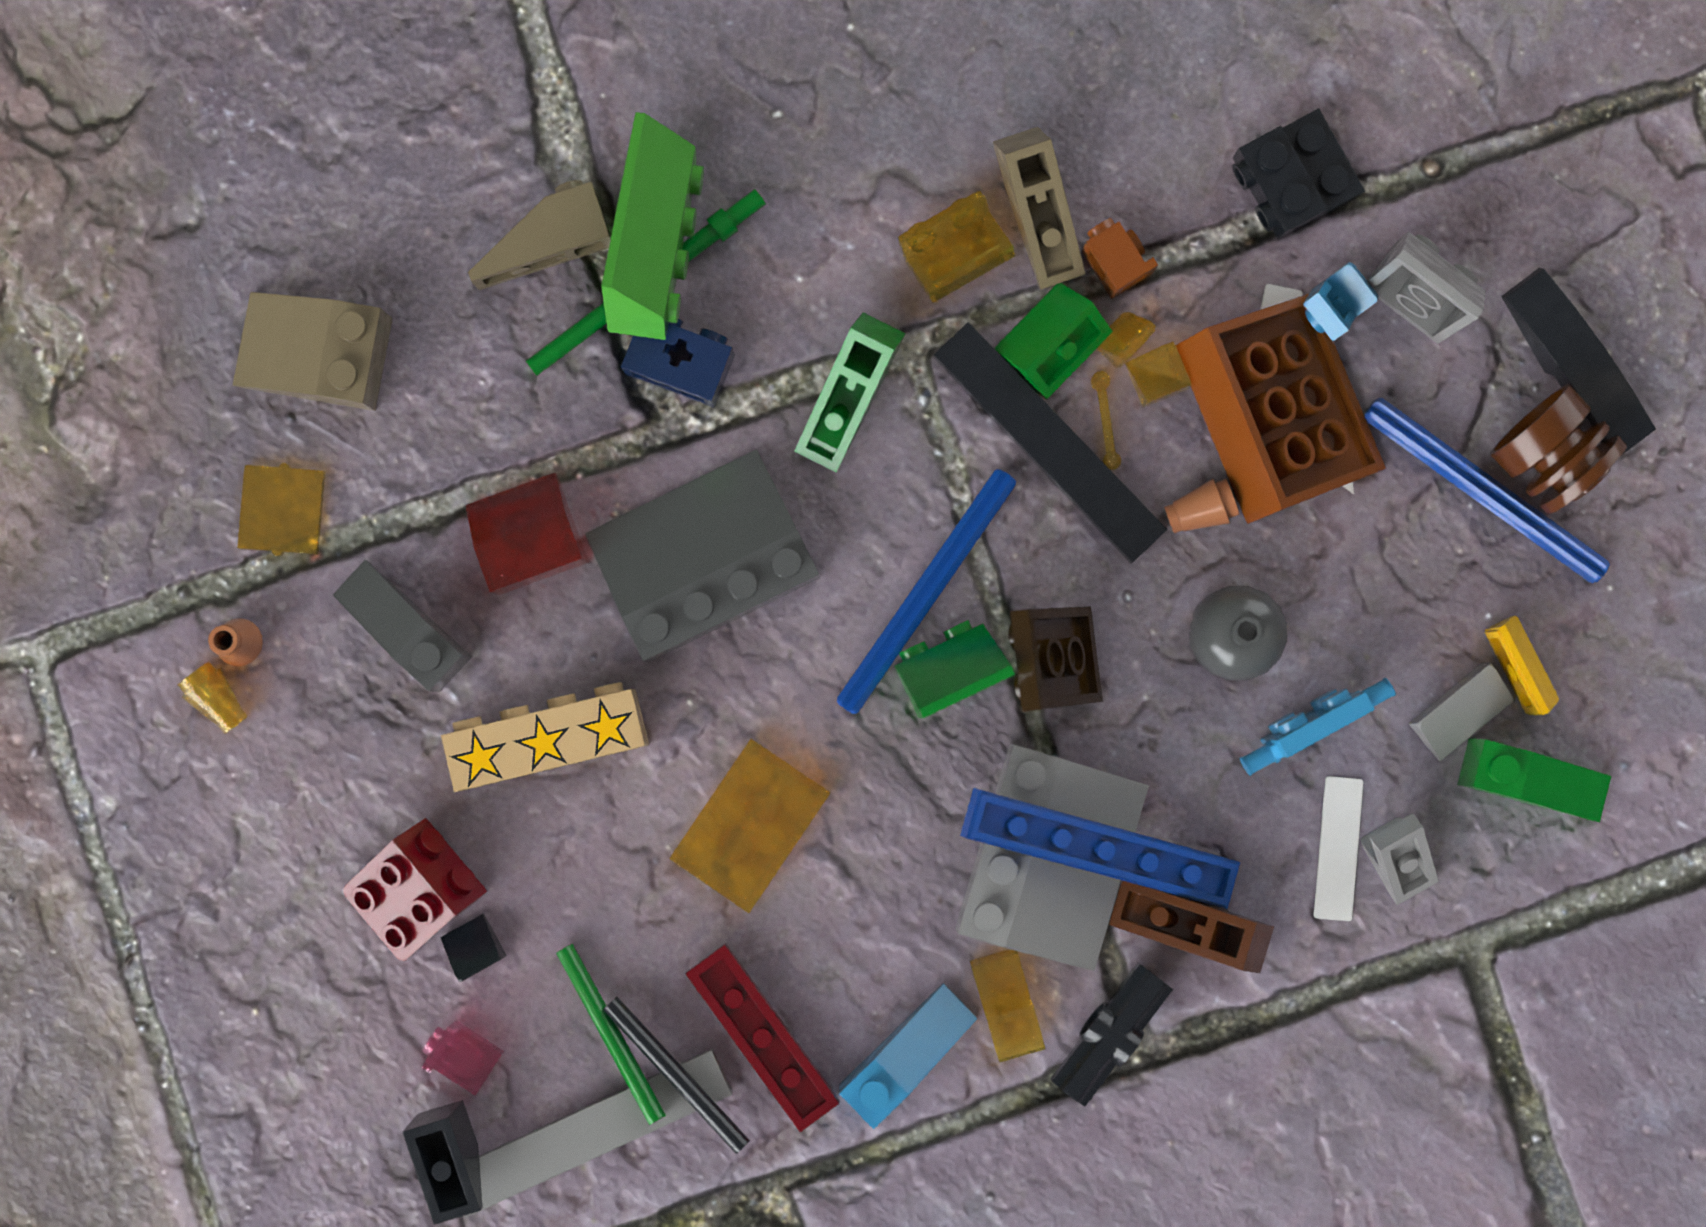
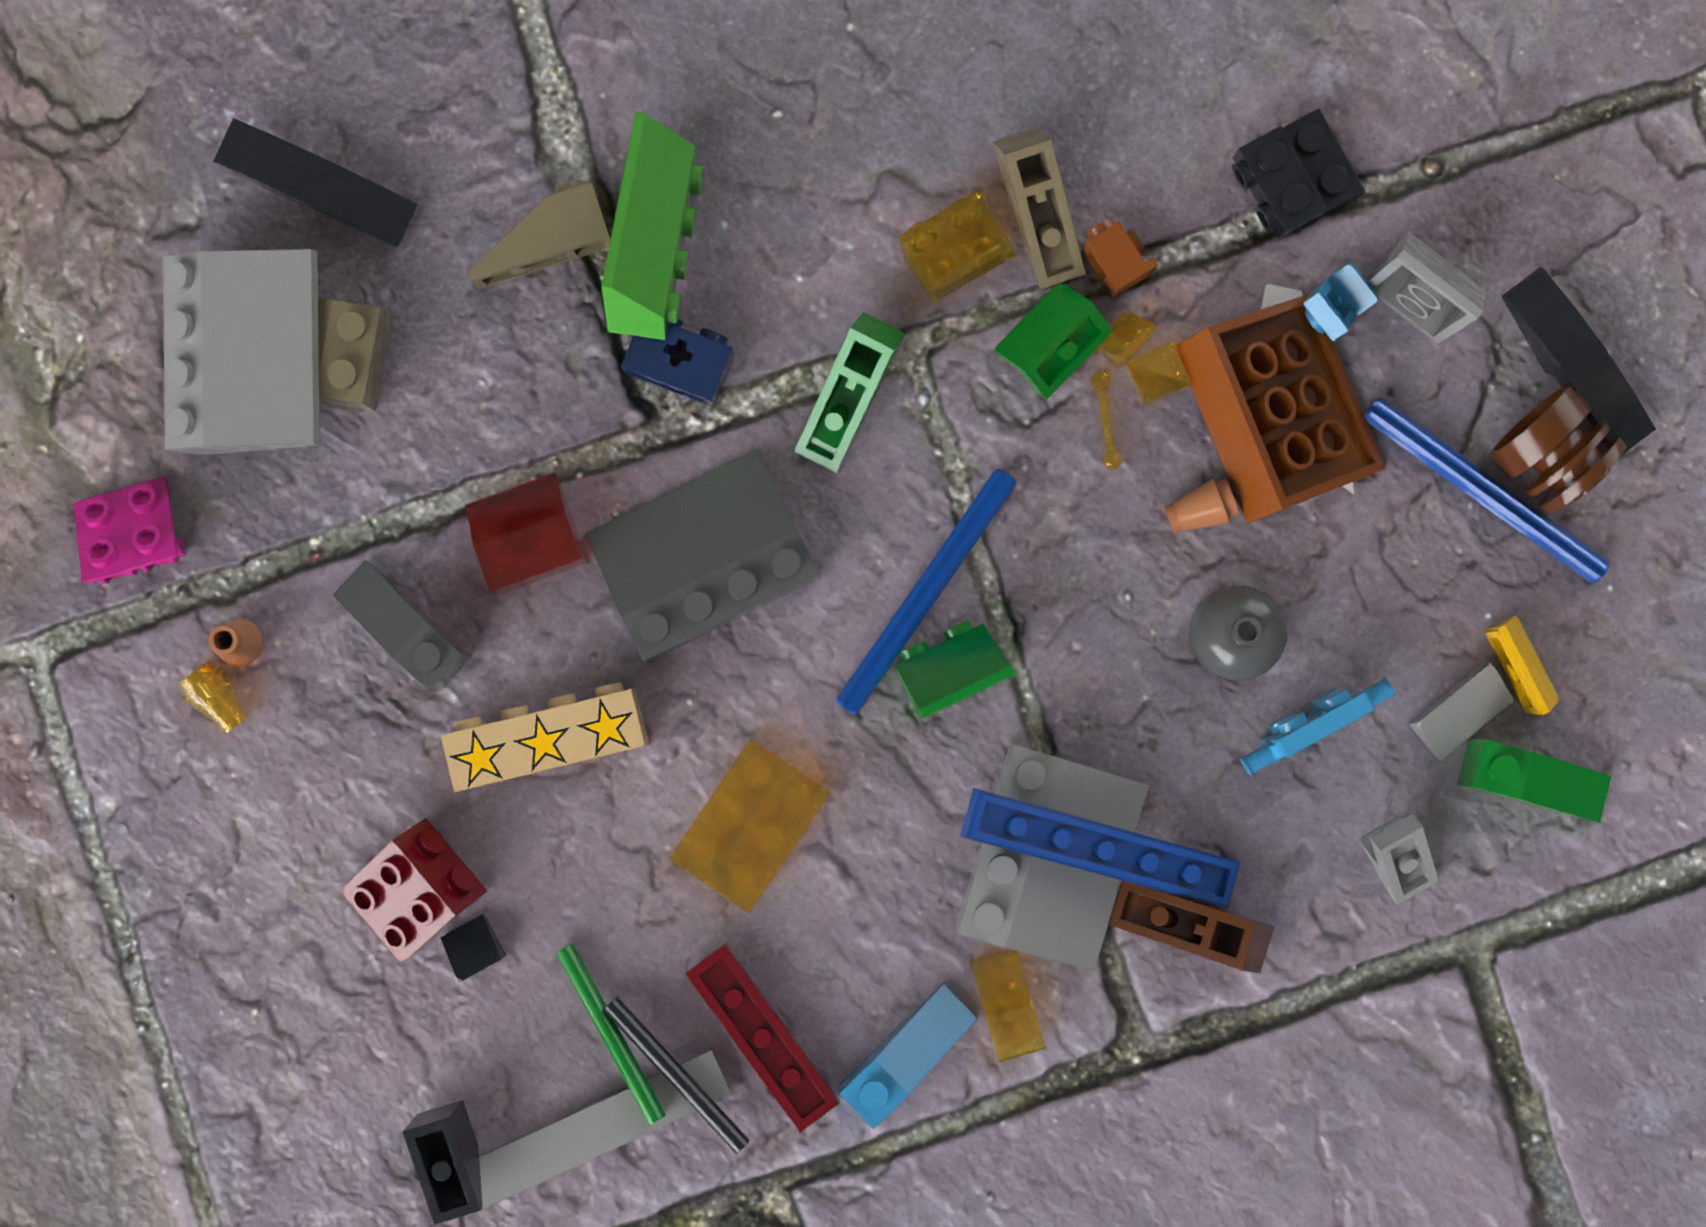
clear yellow piece [237,463,325,557] -> none
clear pink bracket [422,1020,505,1096] -> none
green bar [526,189,766,376] -> none
black tile [933,322,1167,564] -> none
dark brown plate [1008,606,1103,712] -> none
black piece [1050,963,1173,1107] -> none
white sticker [1314,776,1364,921] -> none
none -> dark pink hinge [74,476,186,585]
none -> light grey slope [163,249,320,455]
none -> black slope [213,118,418,248]

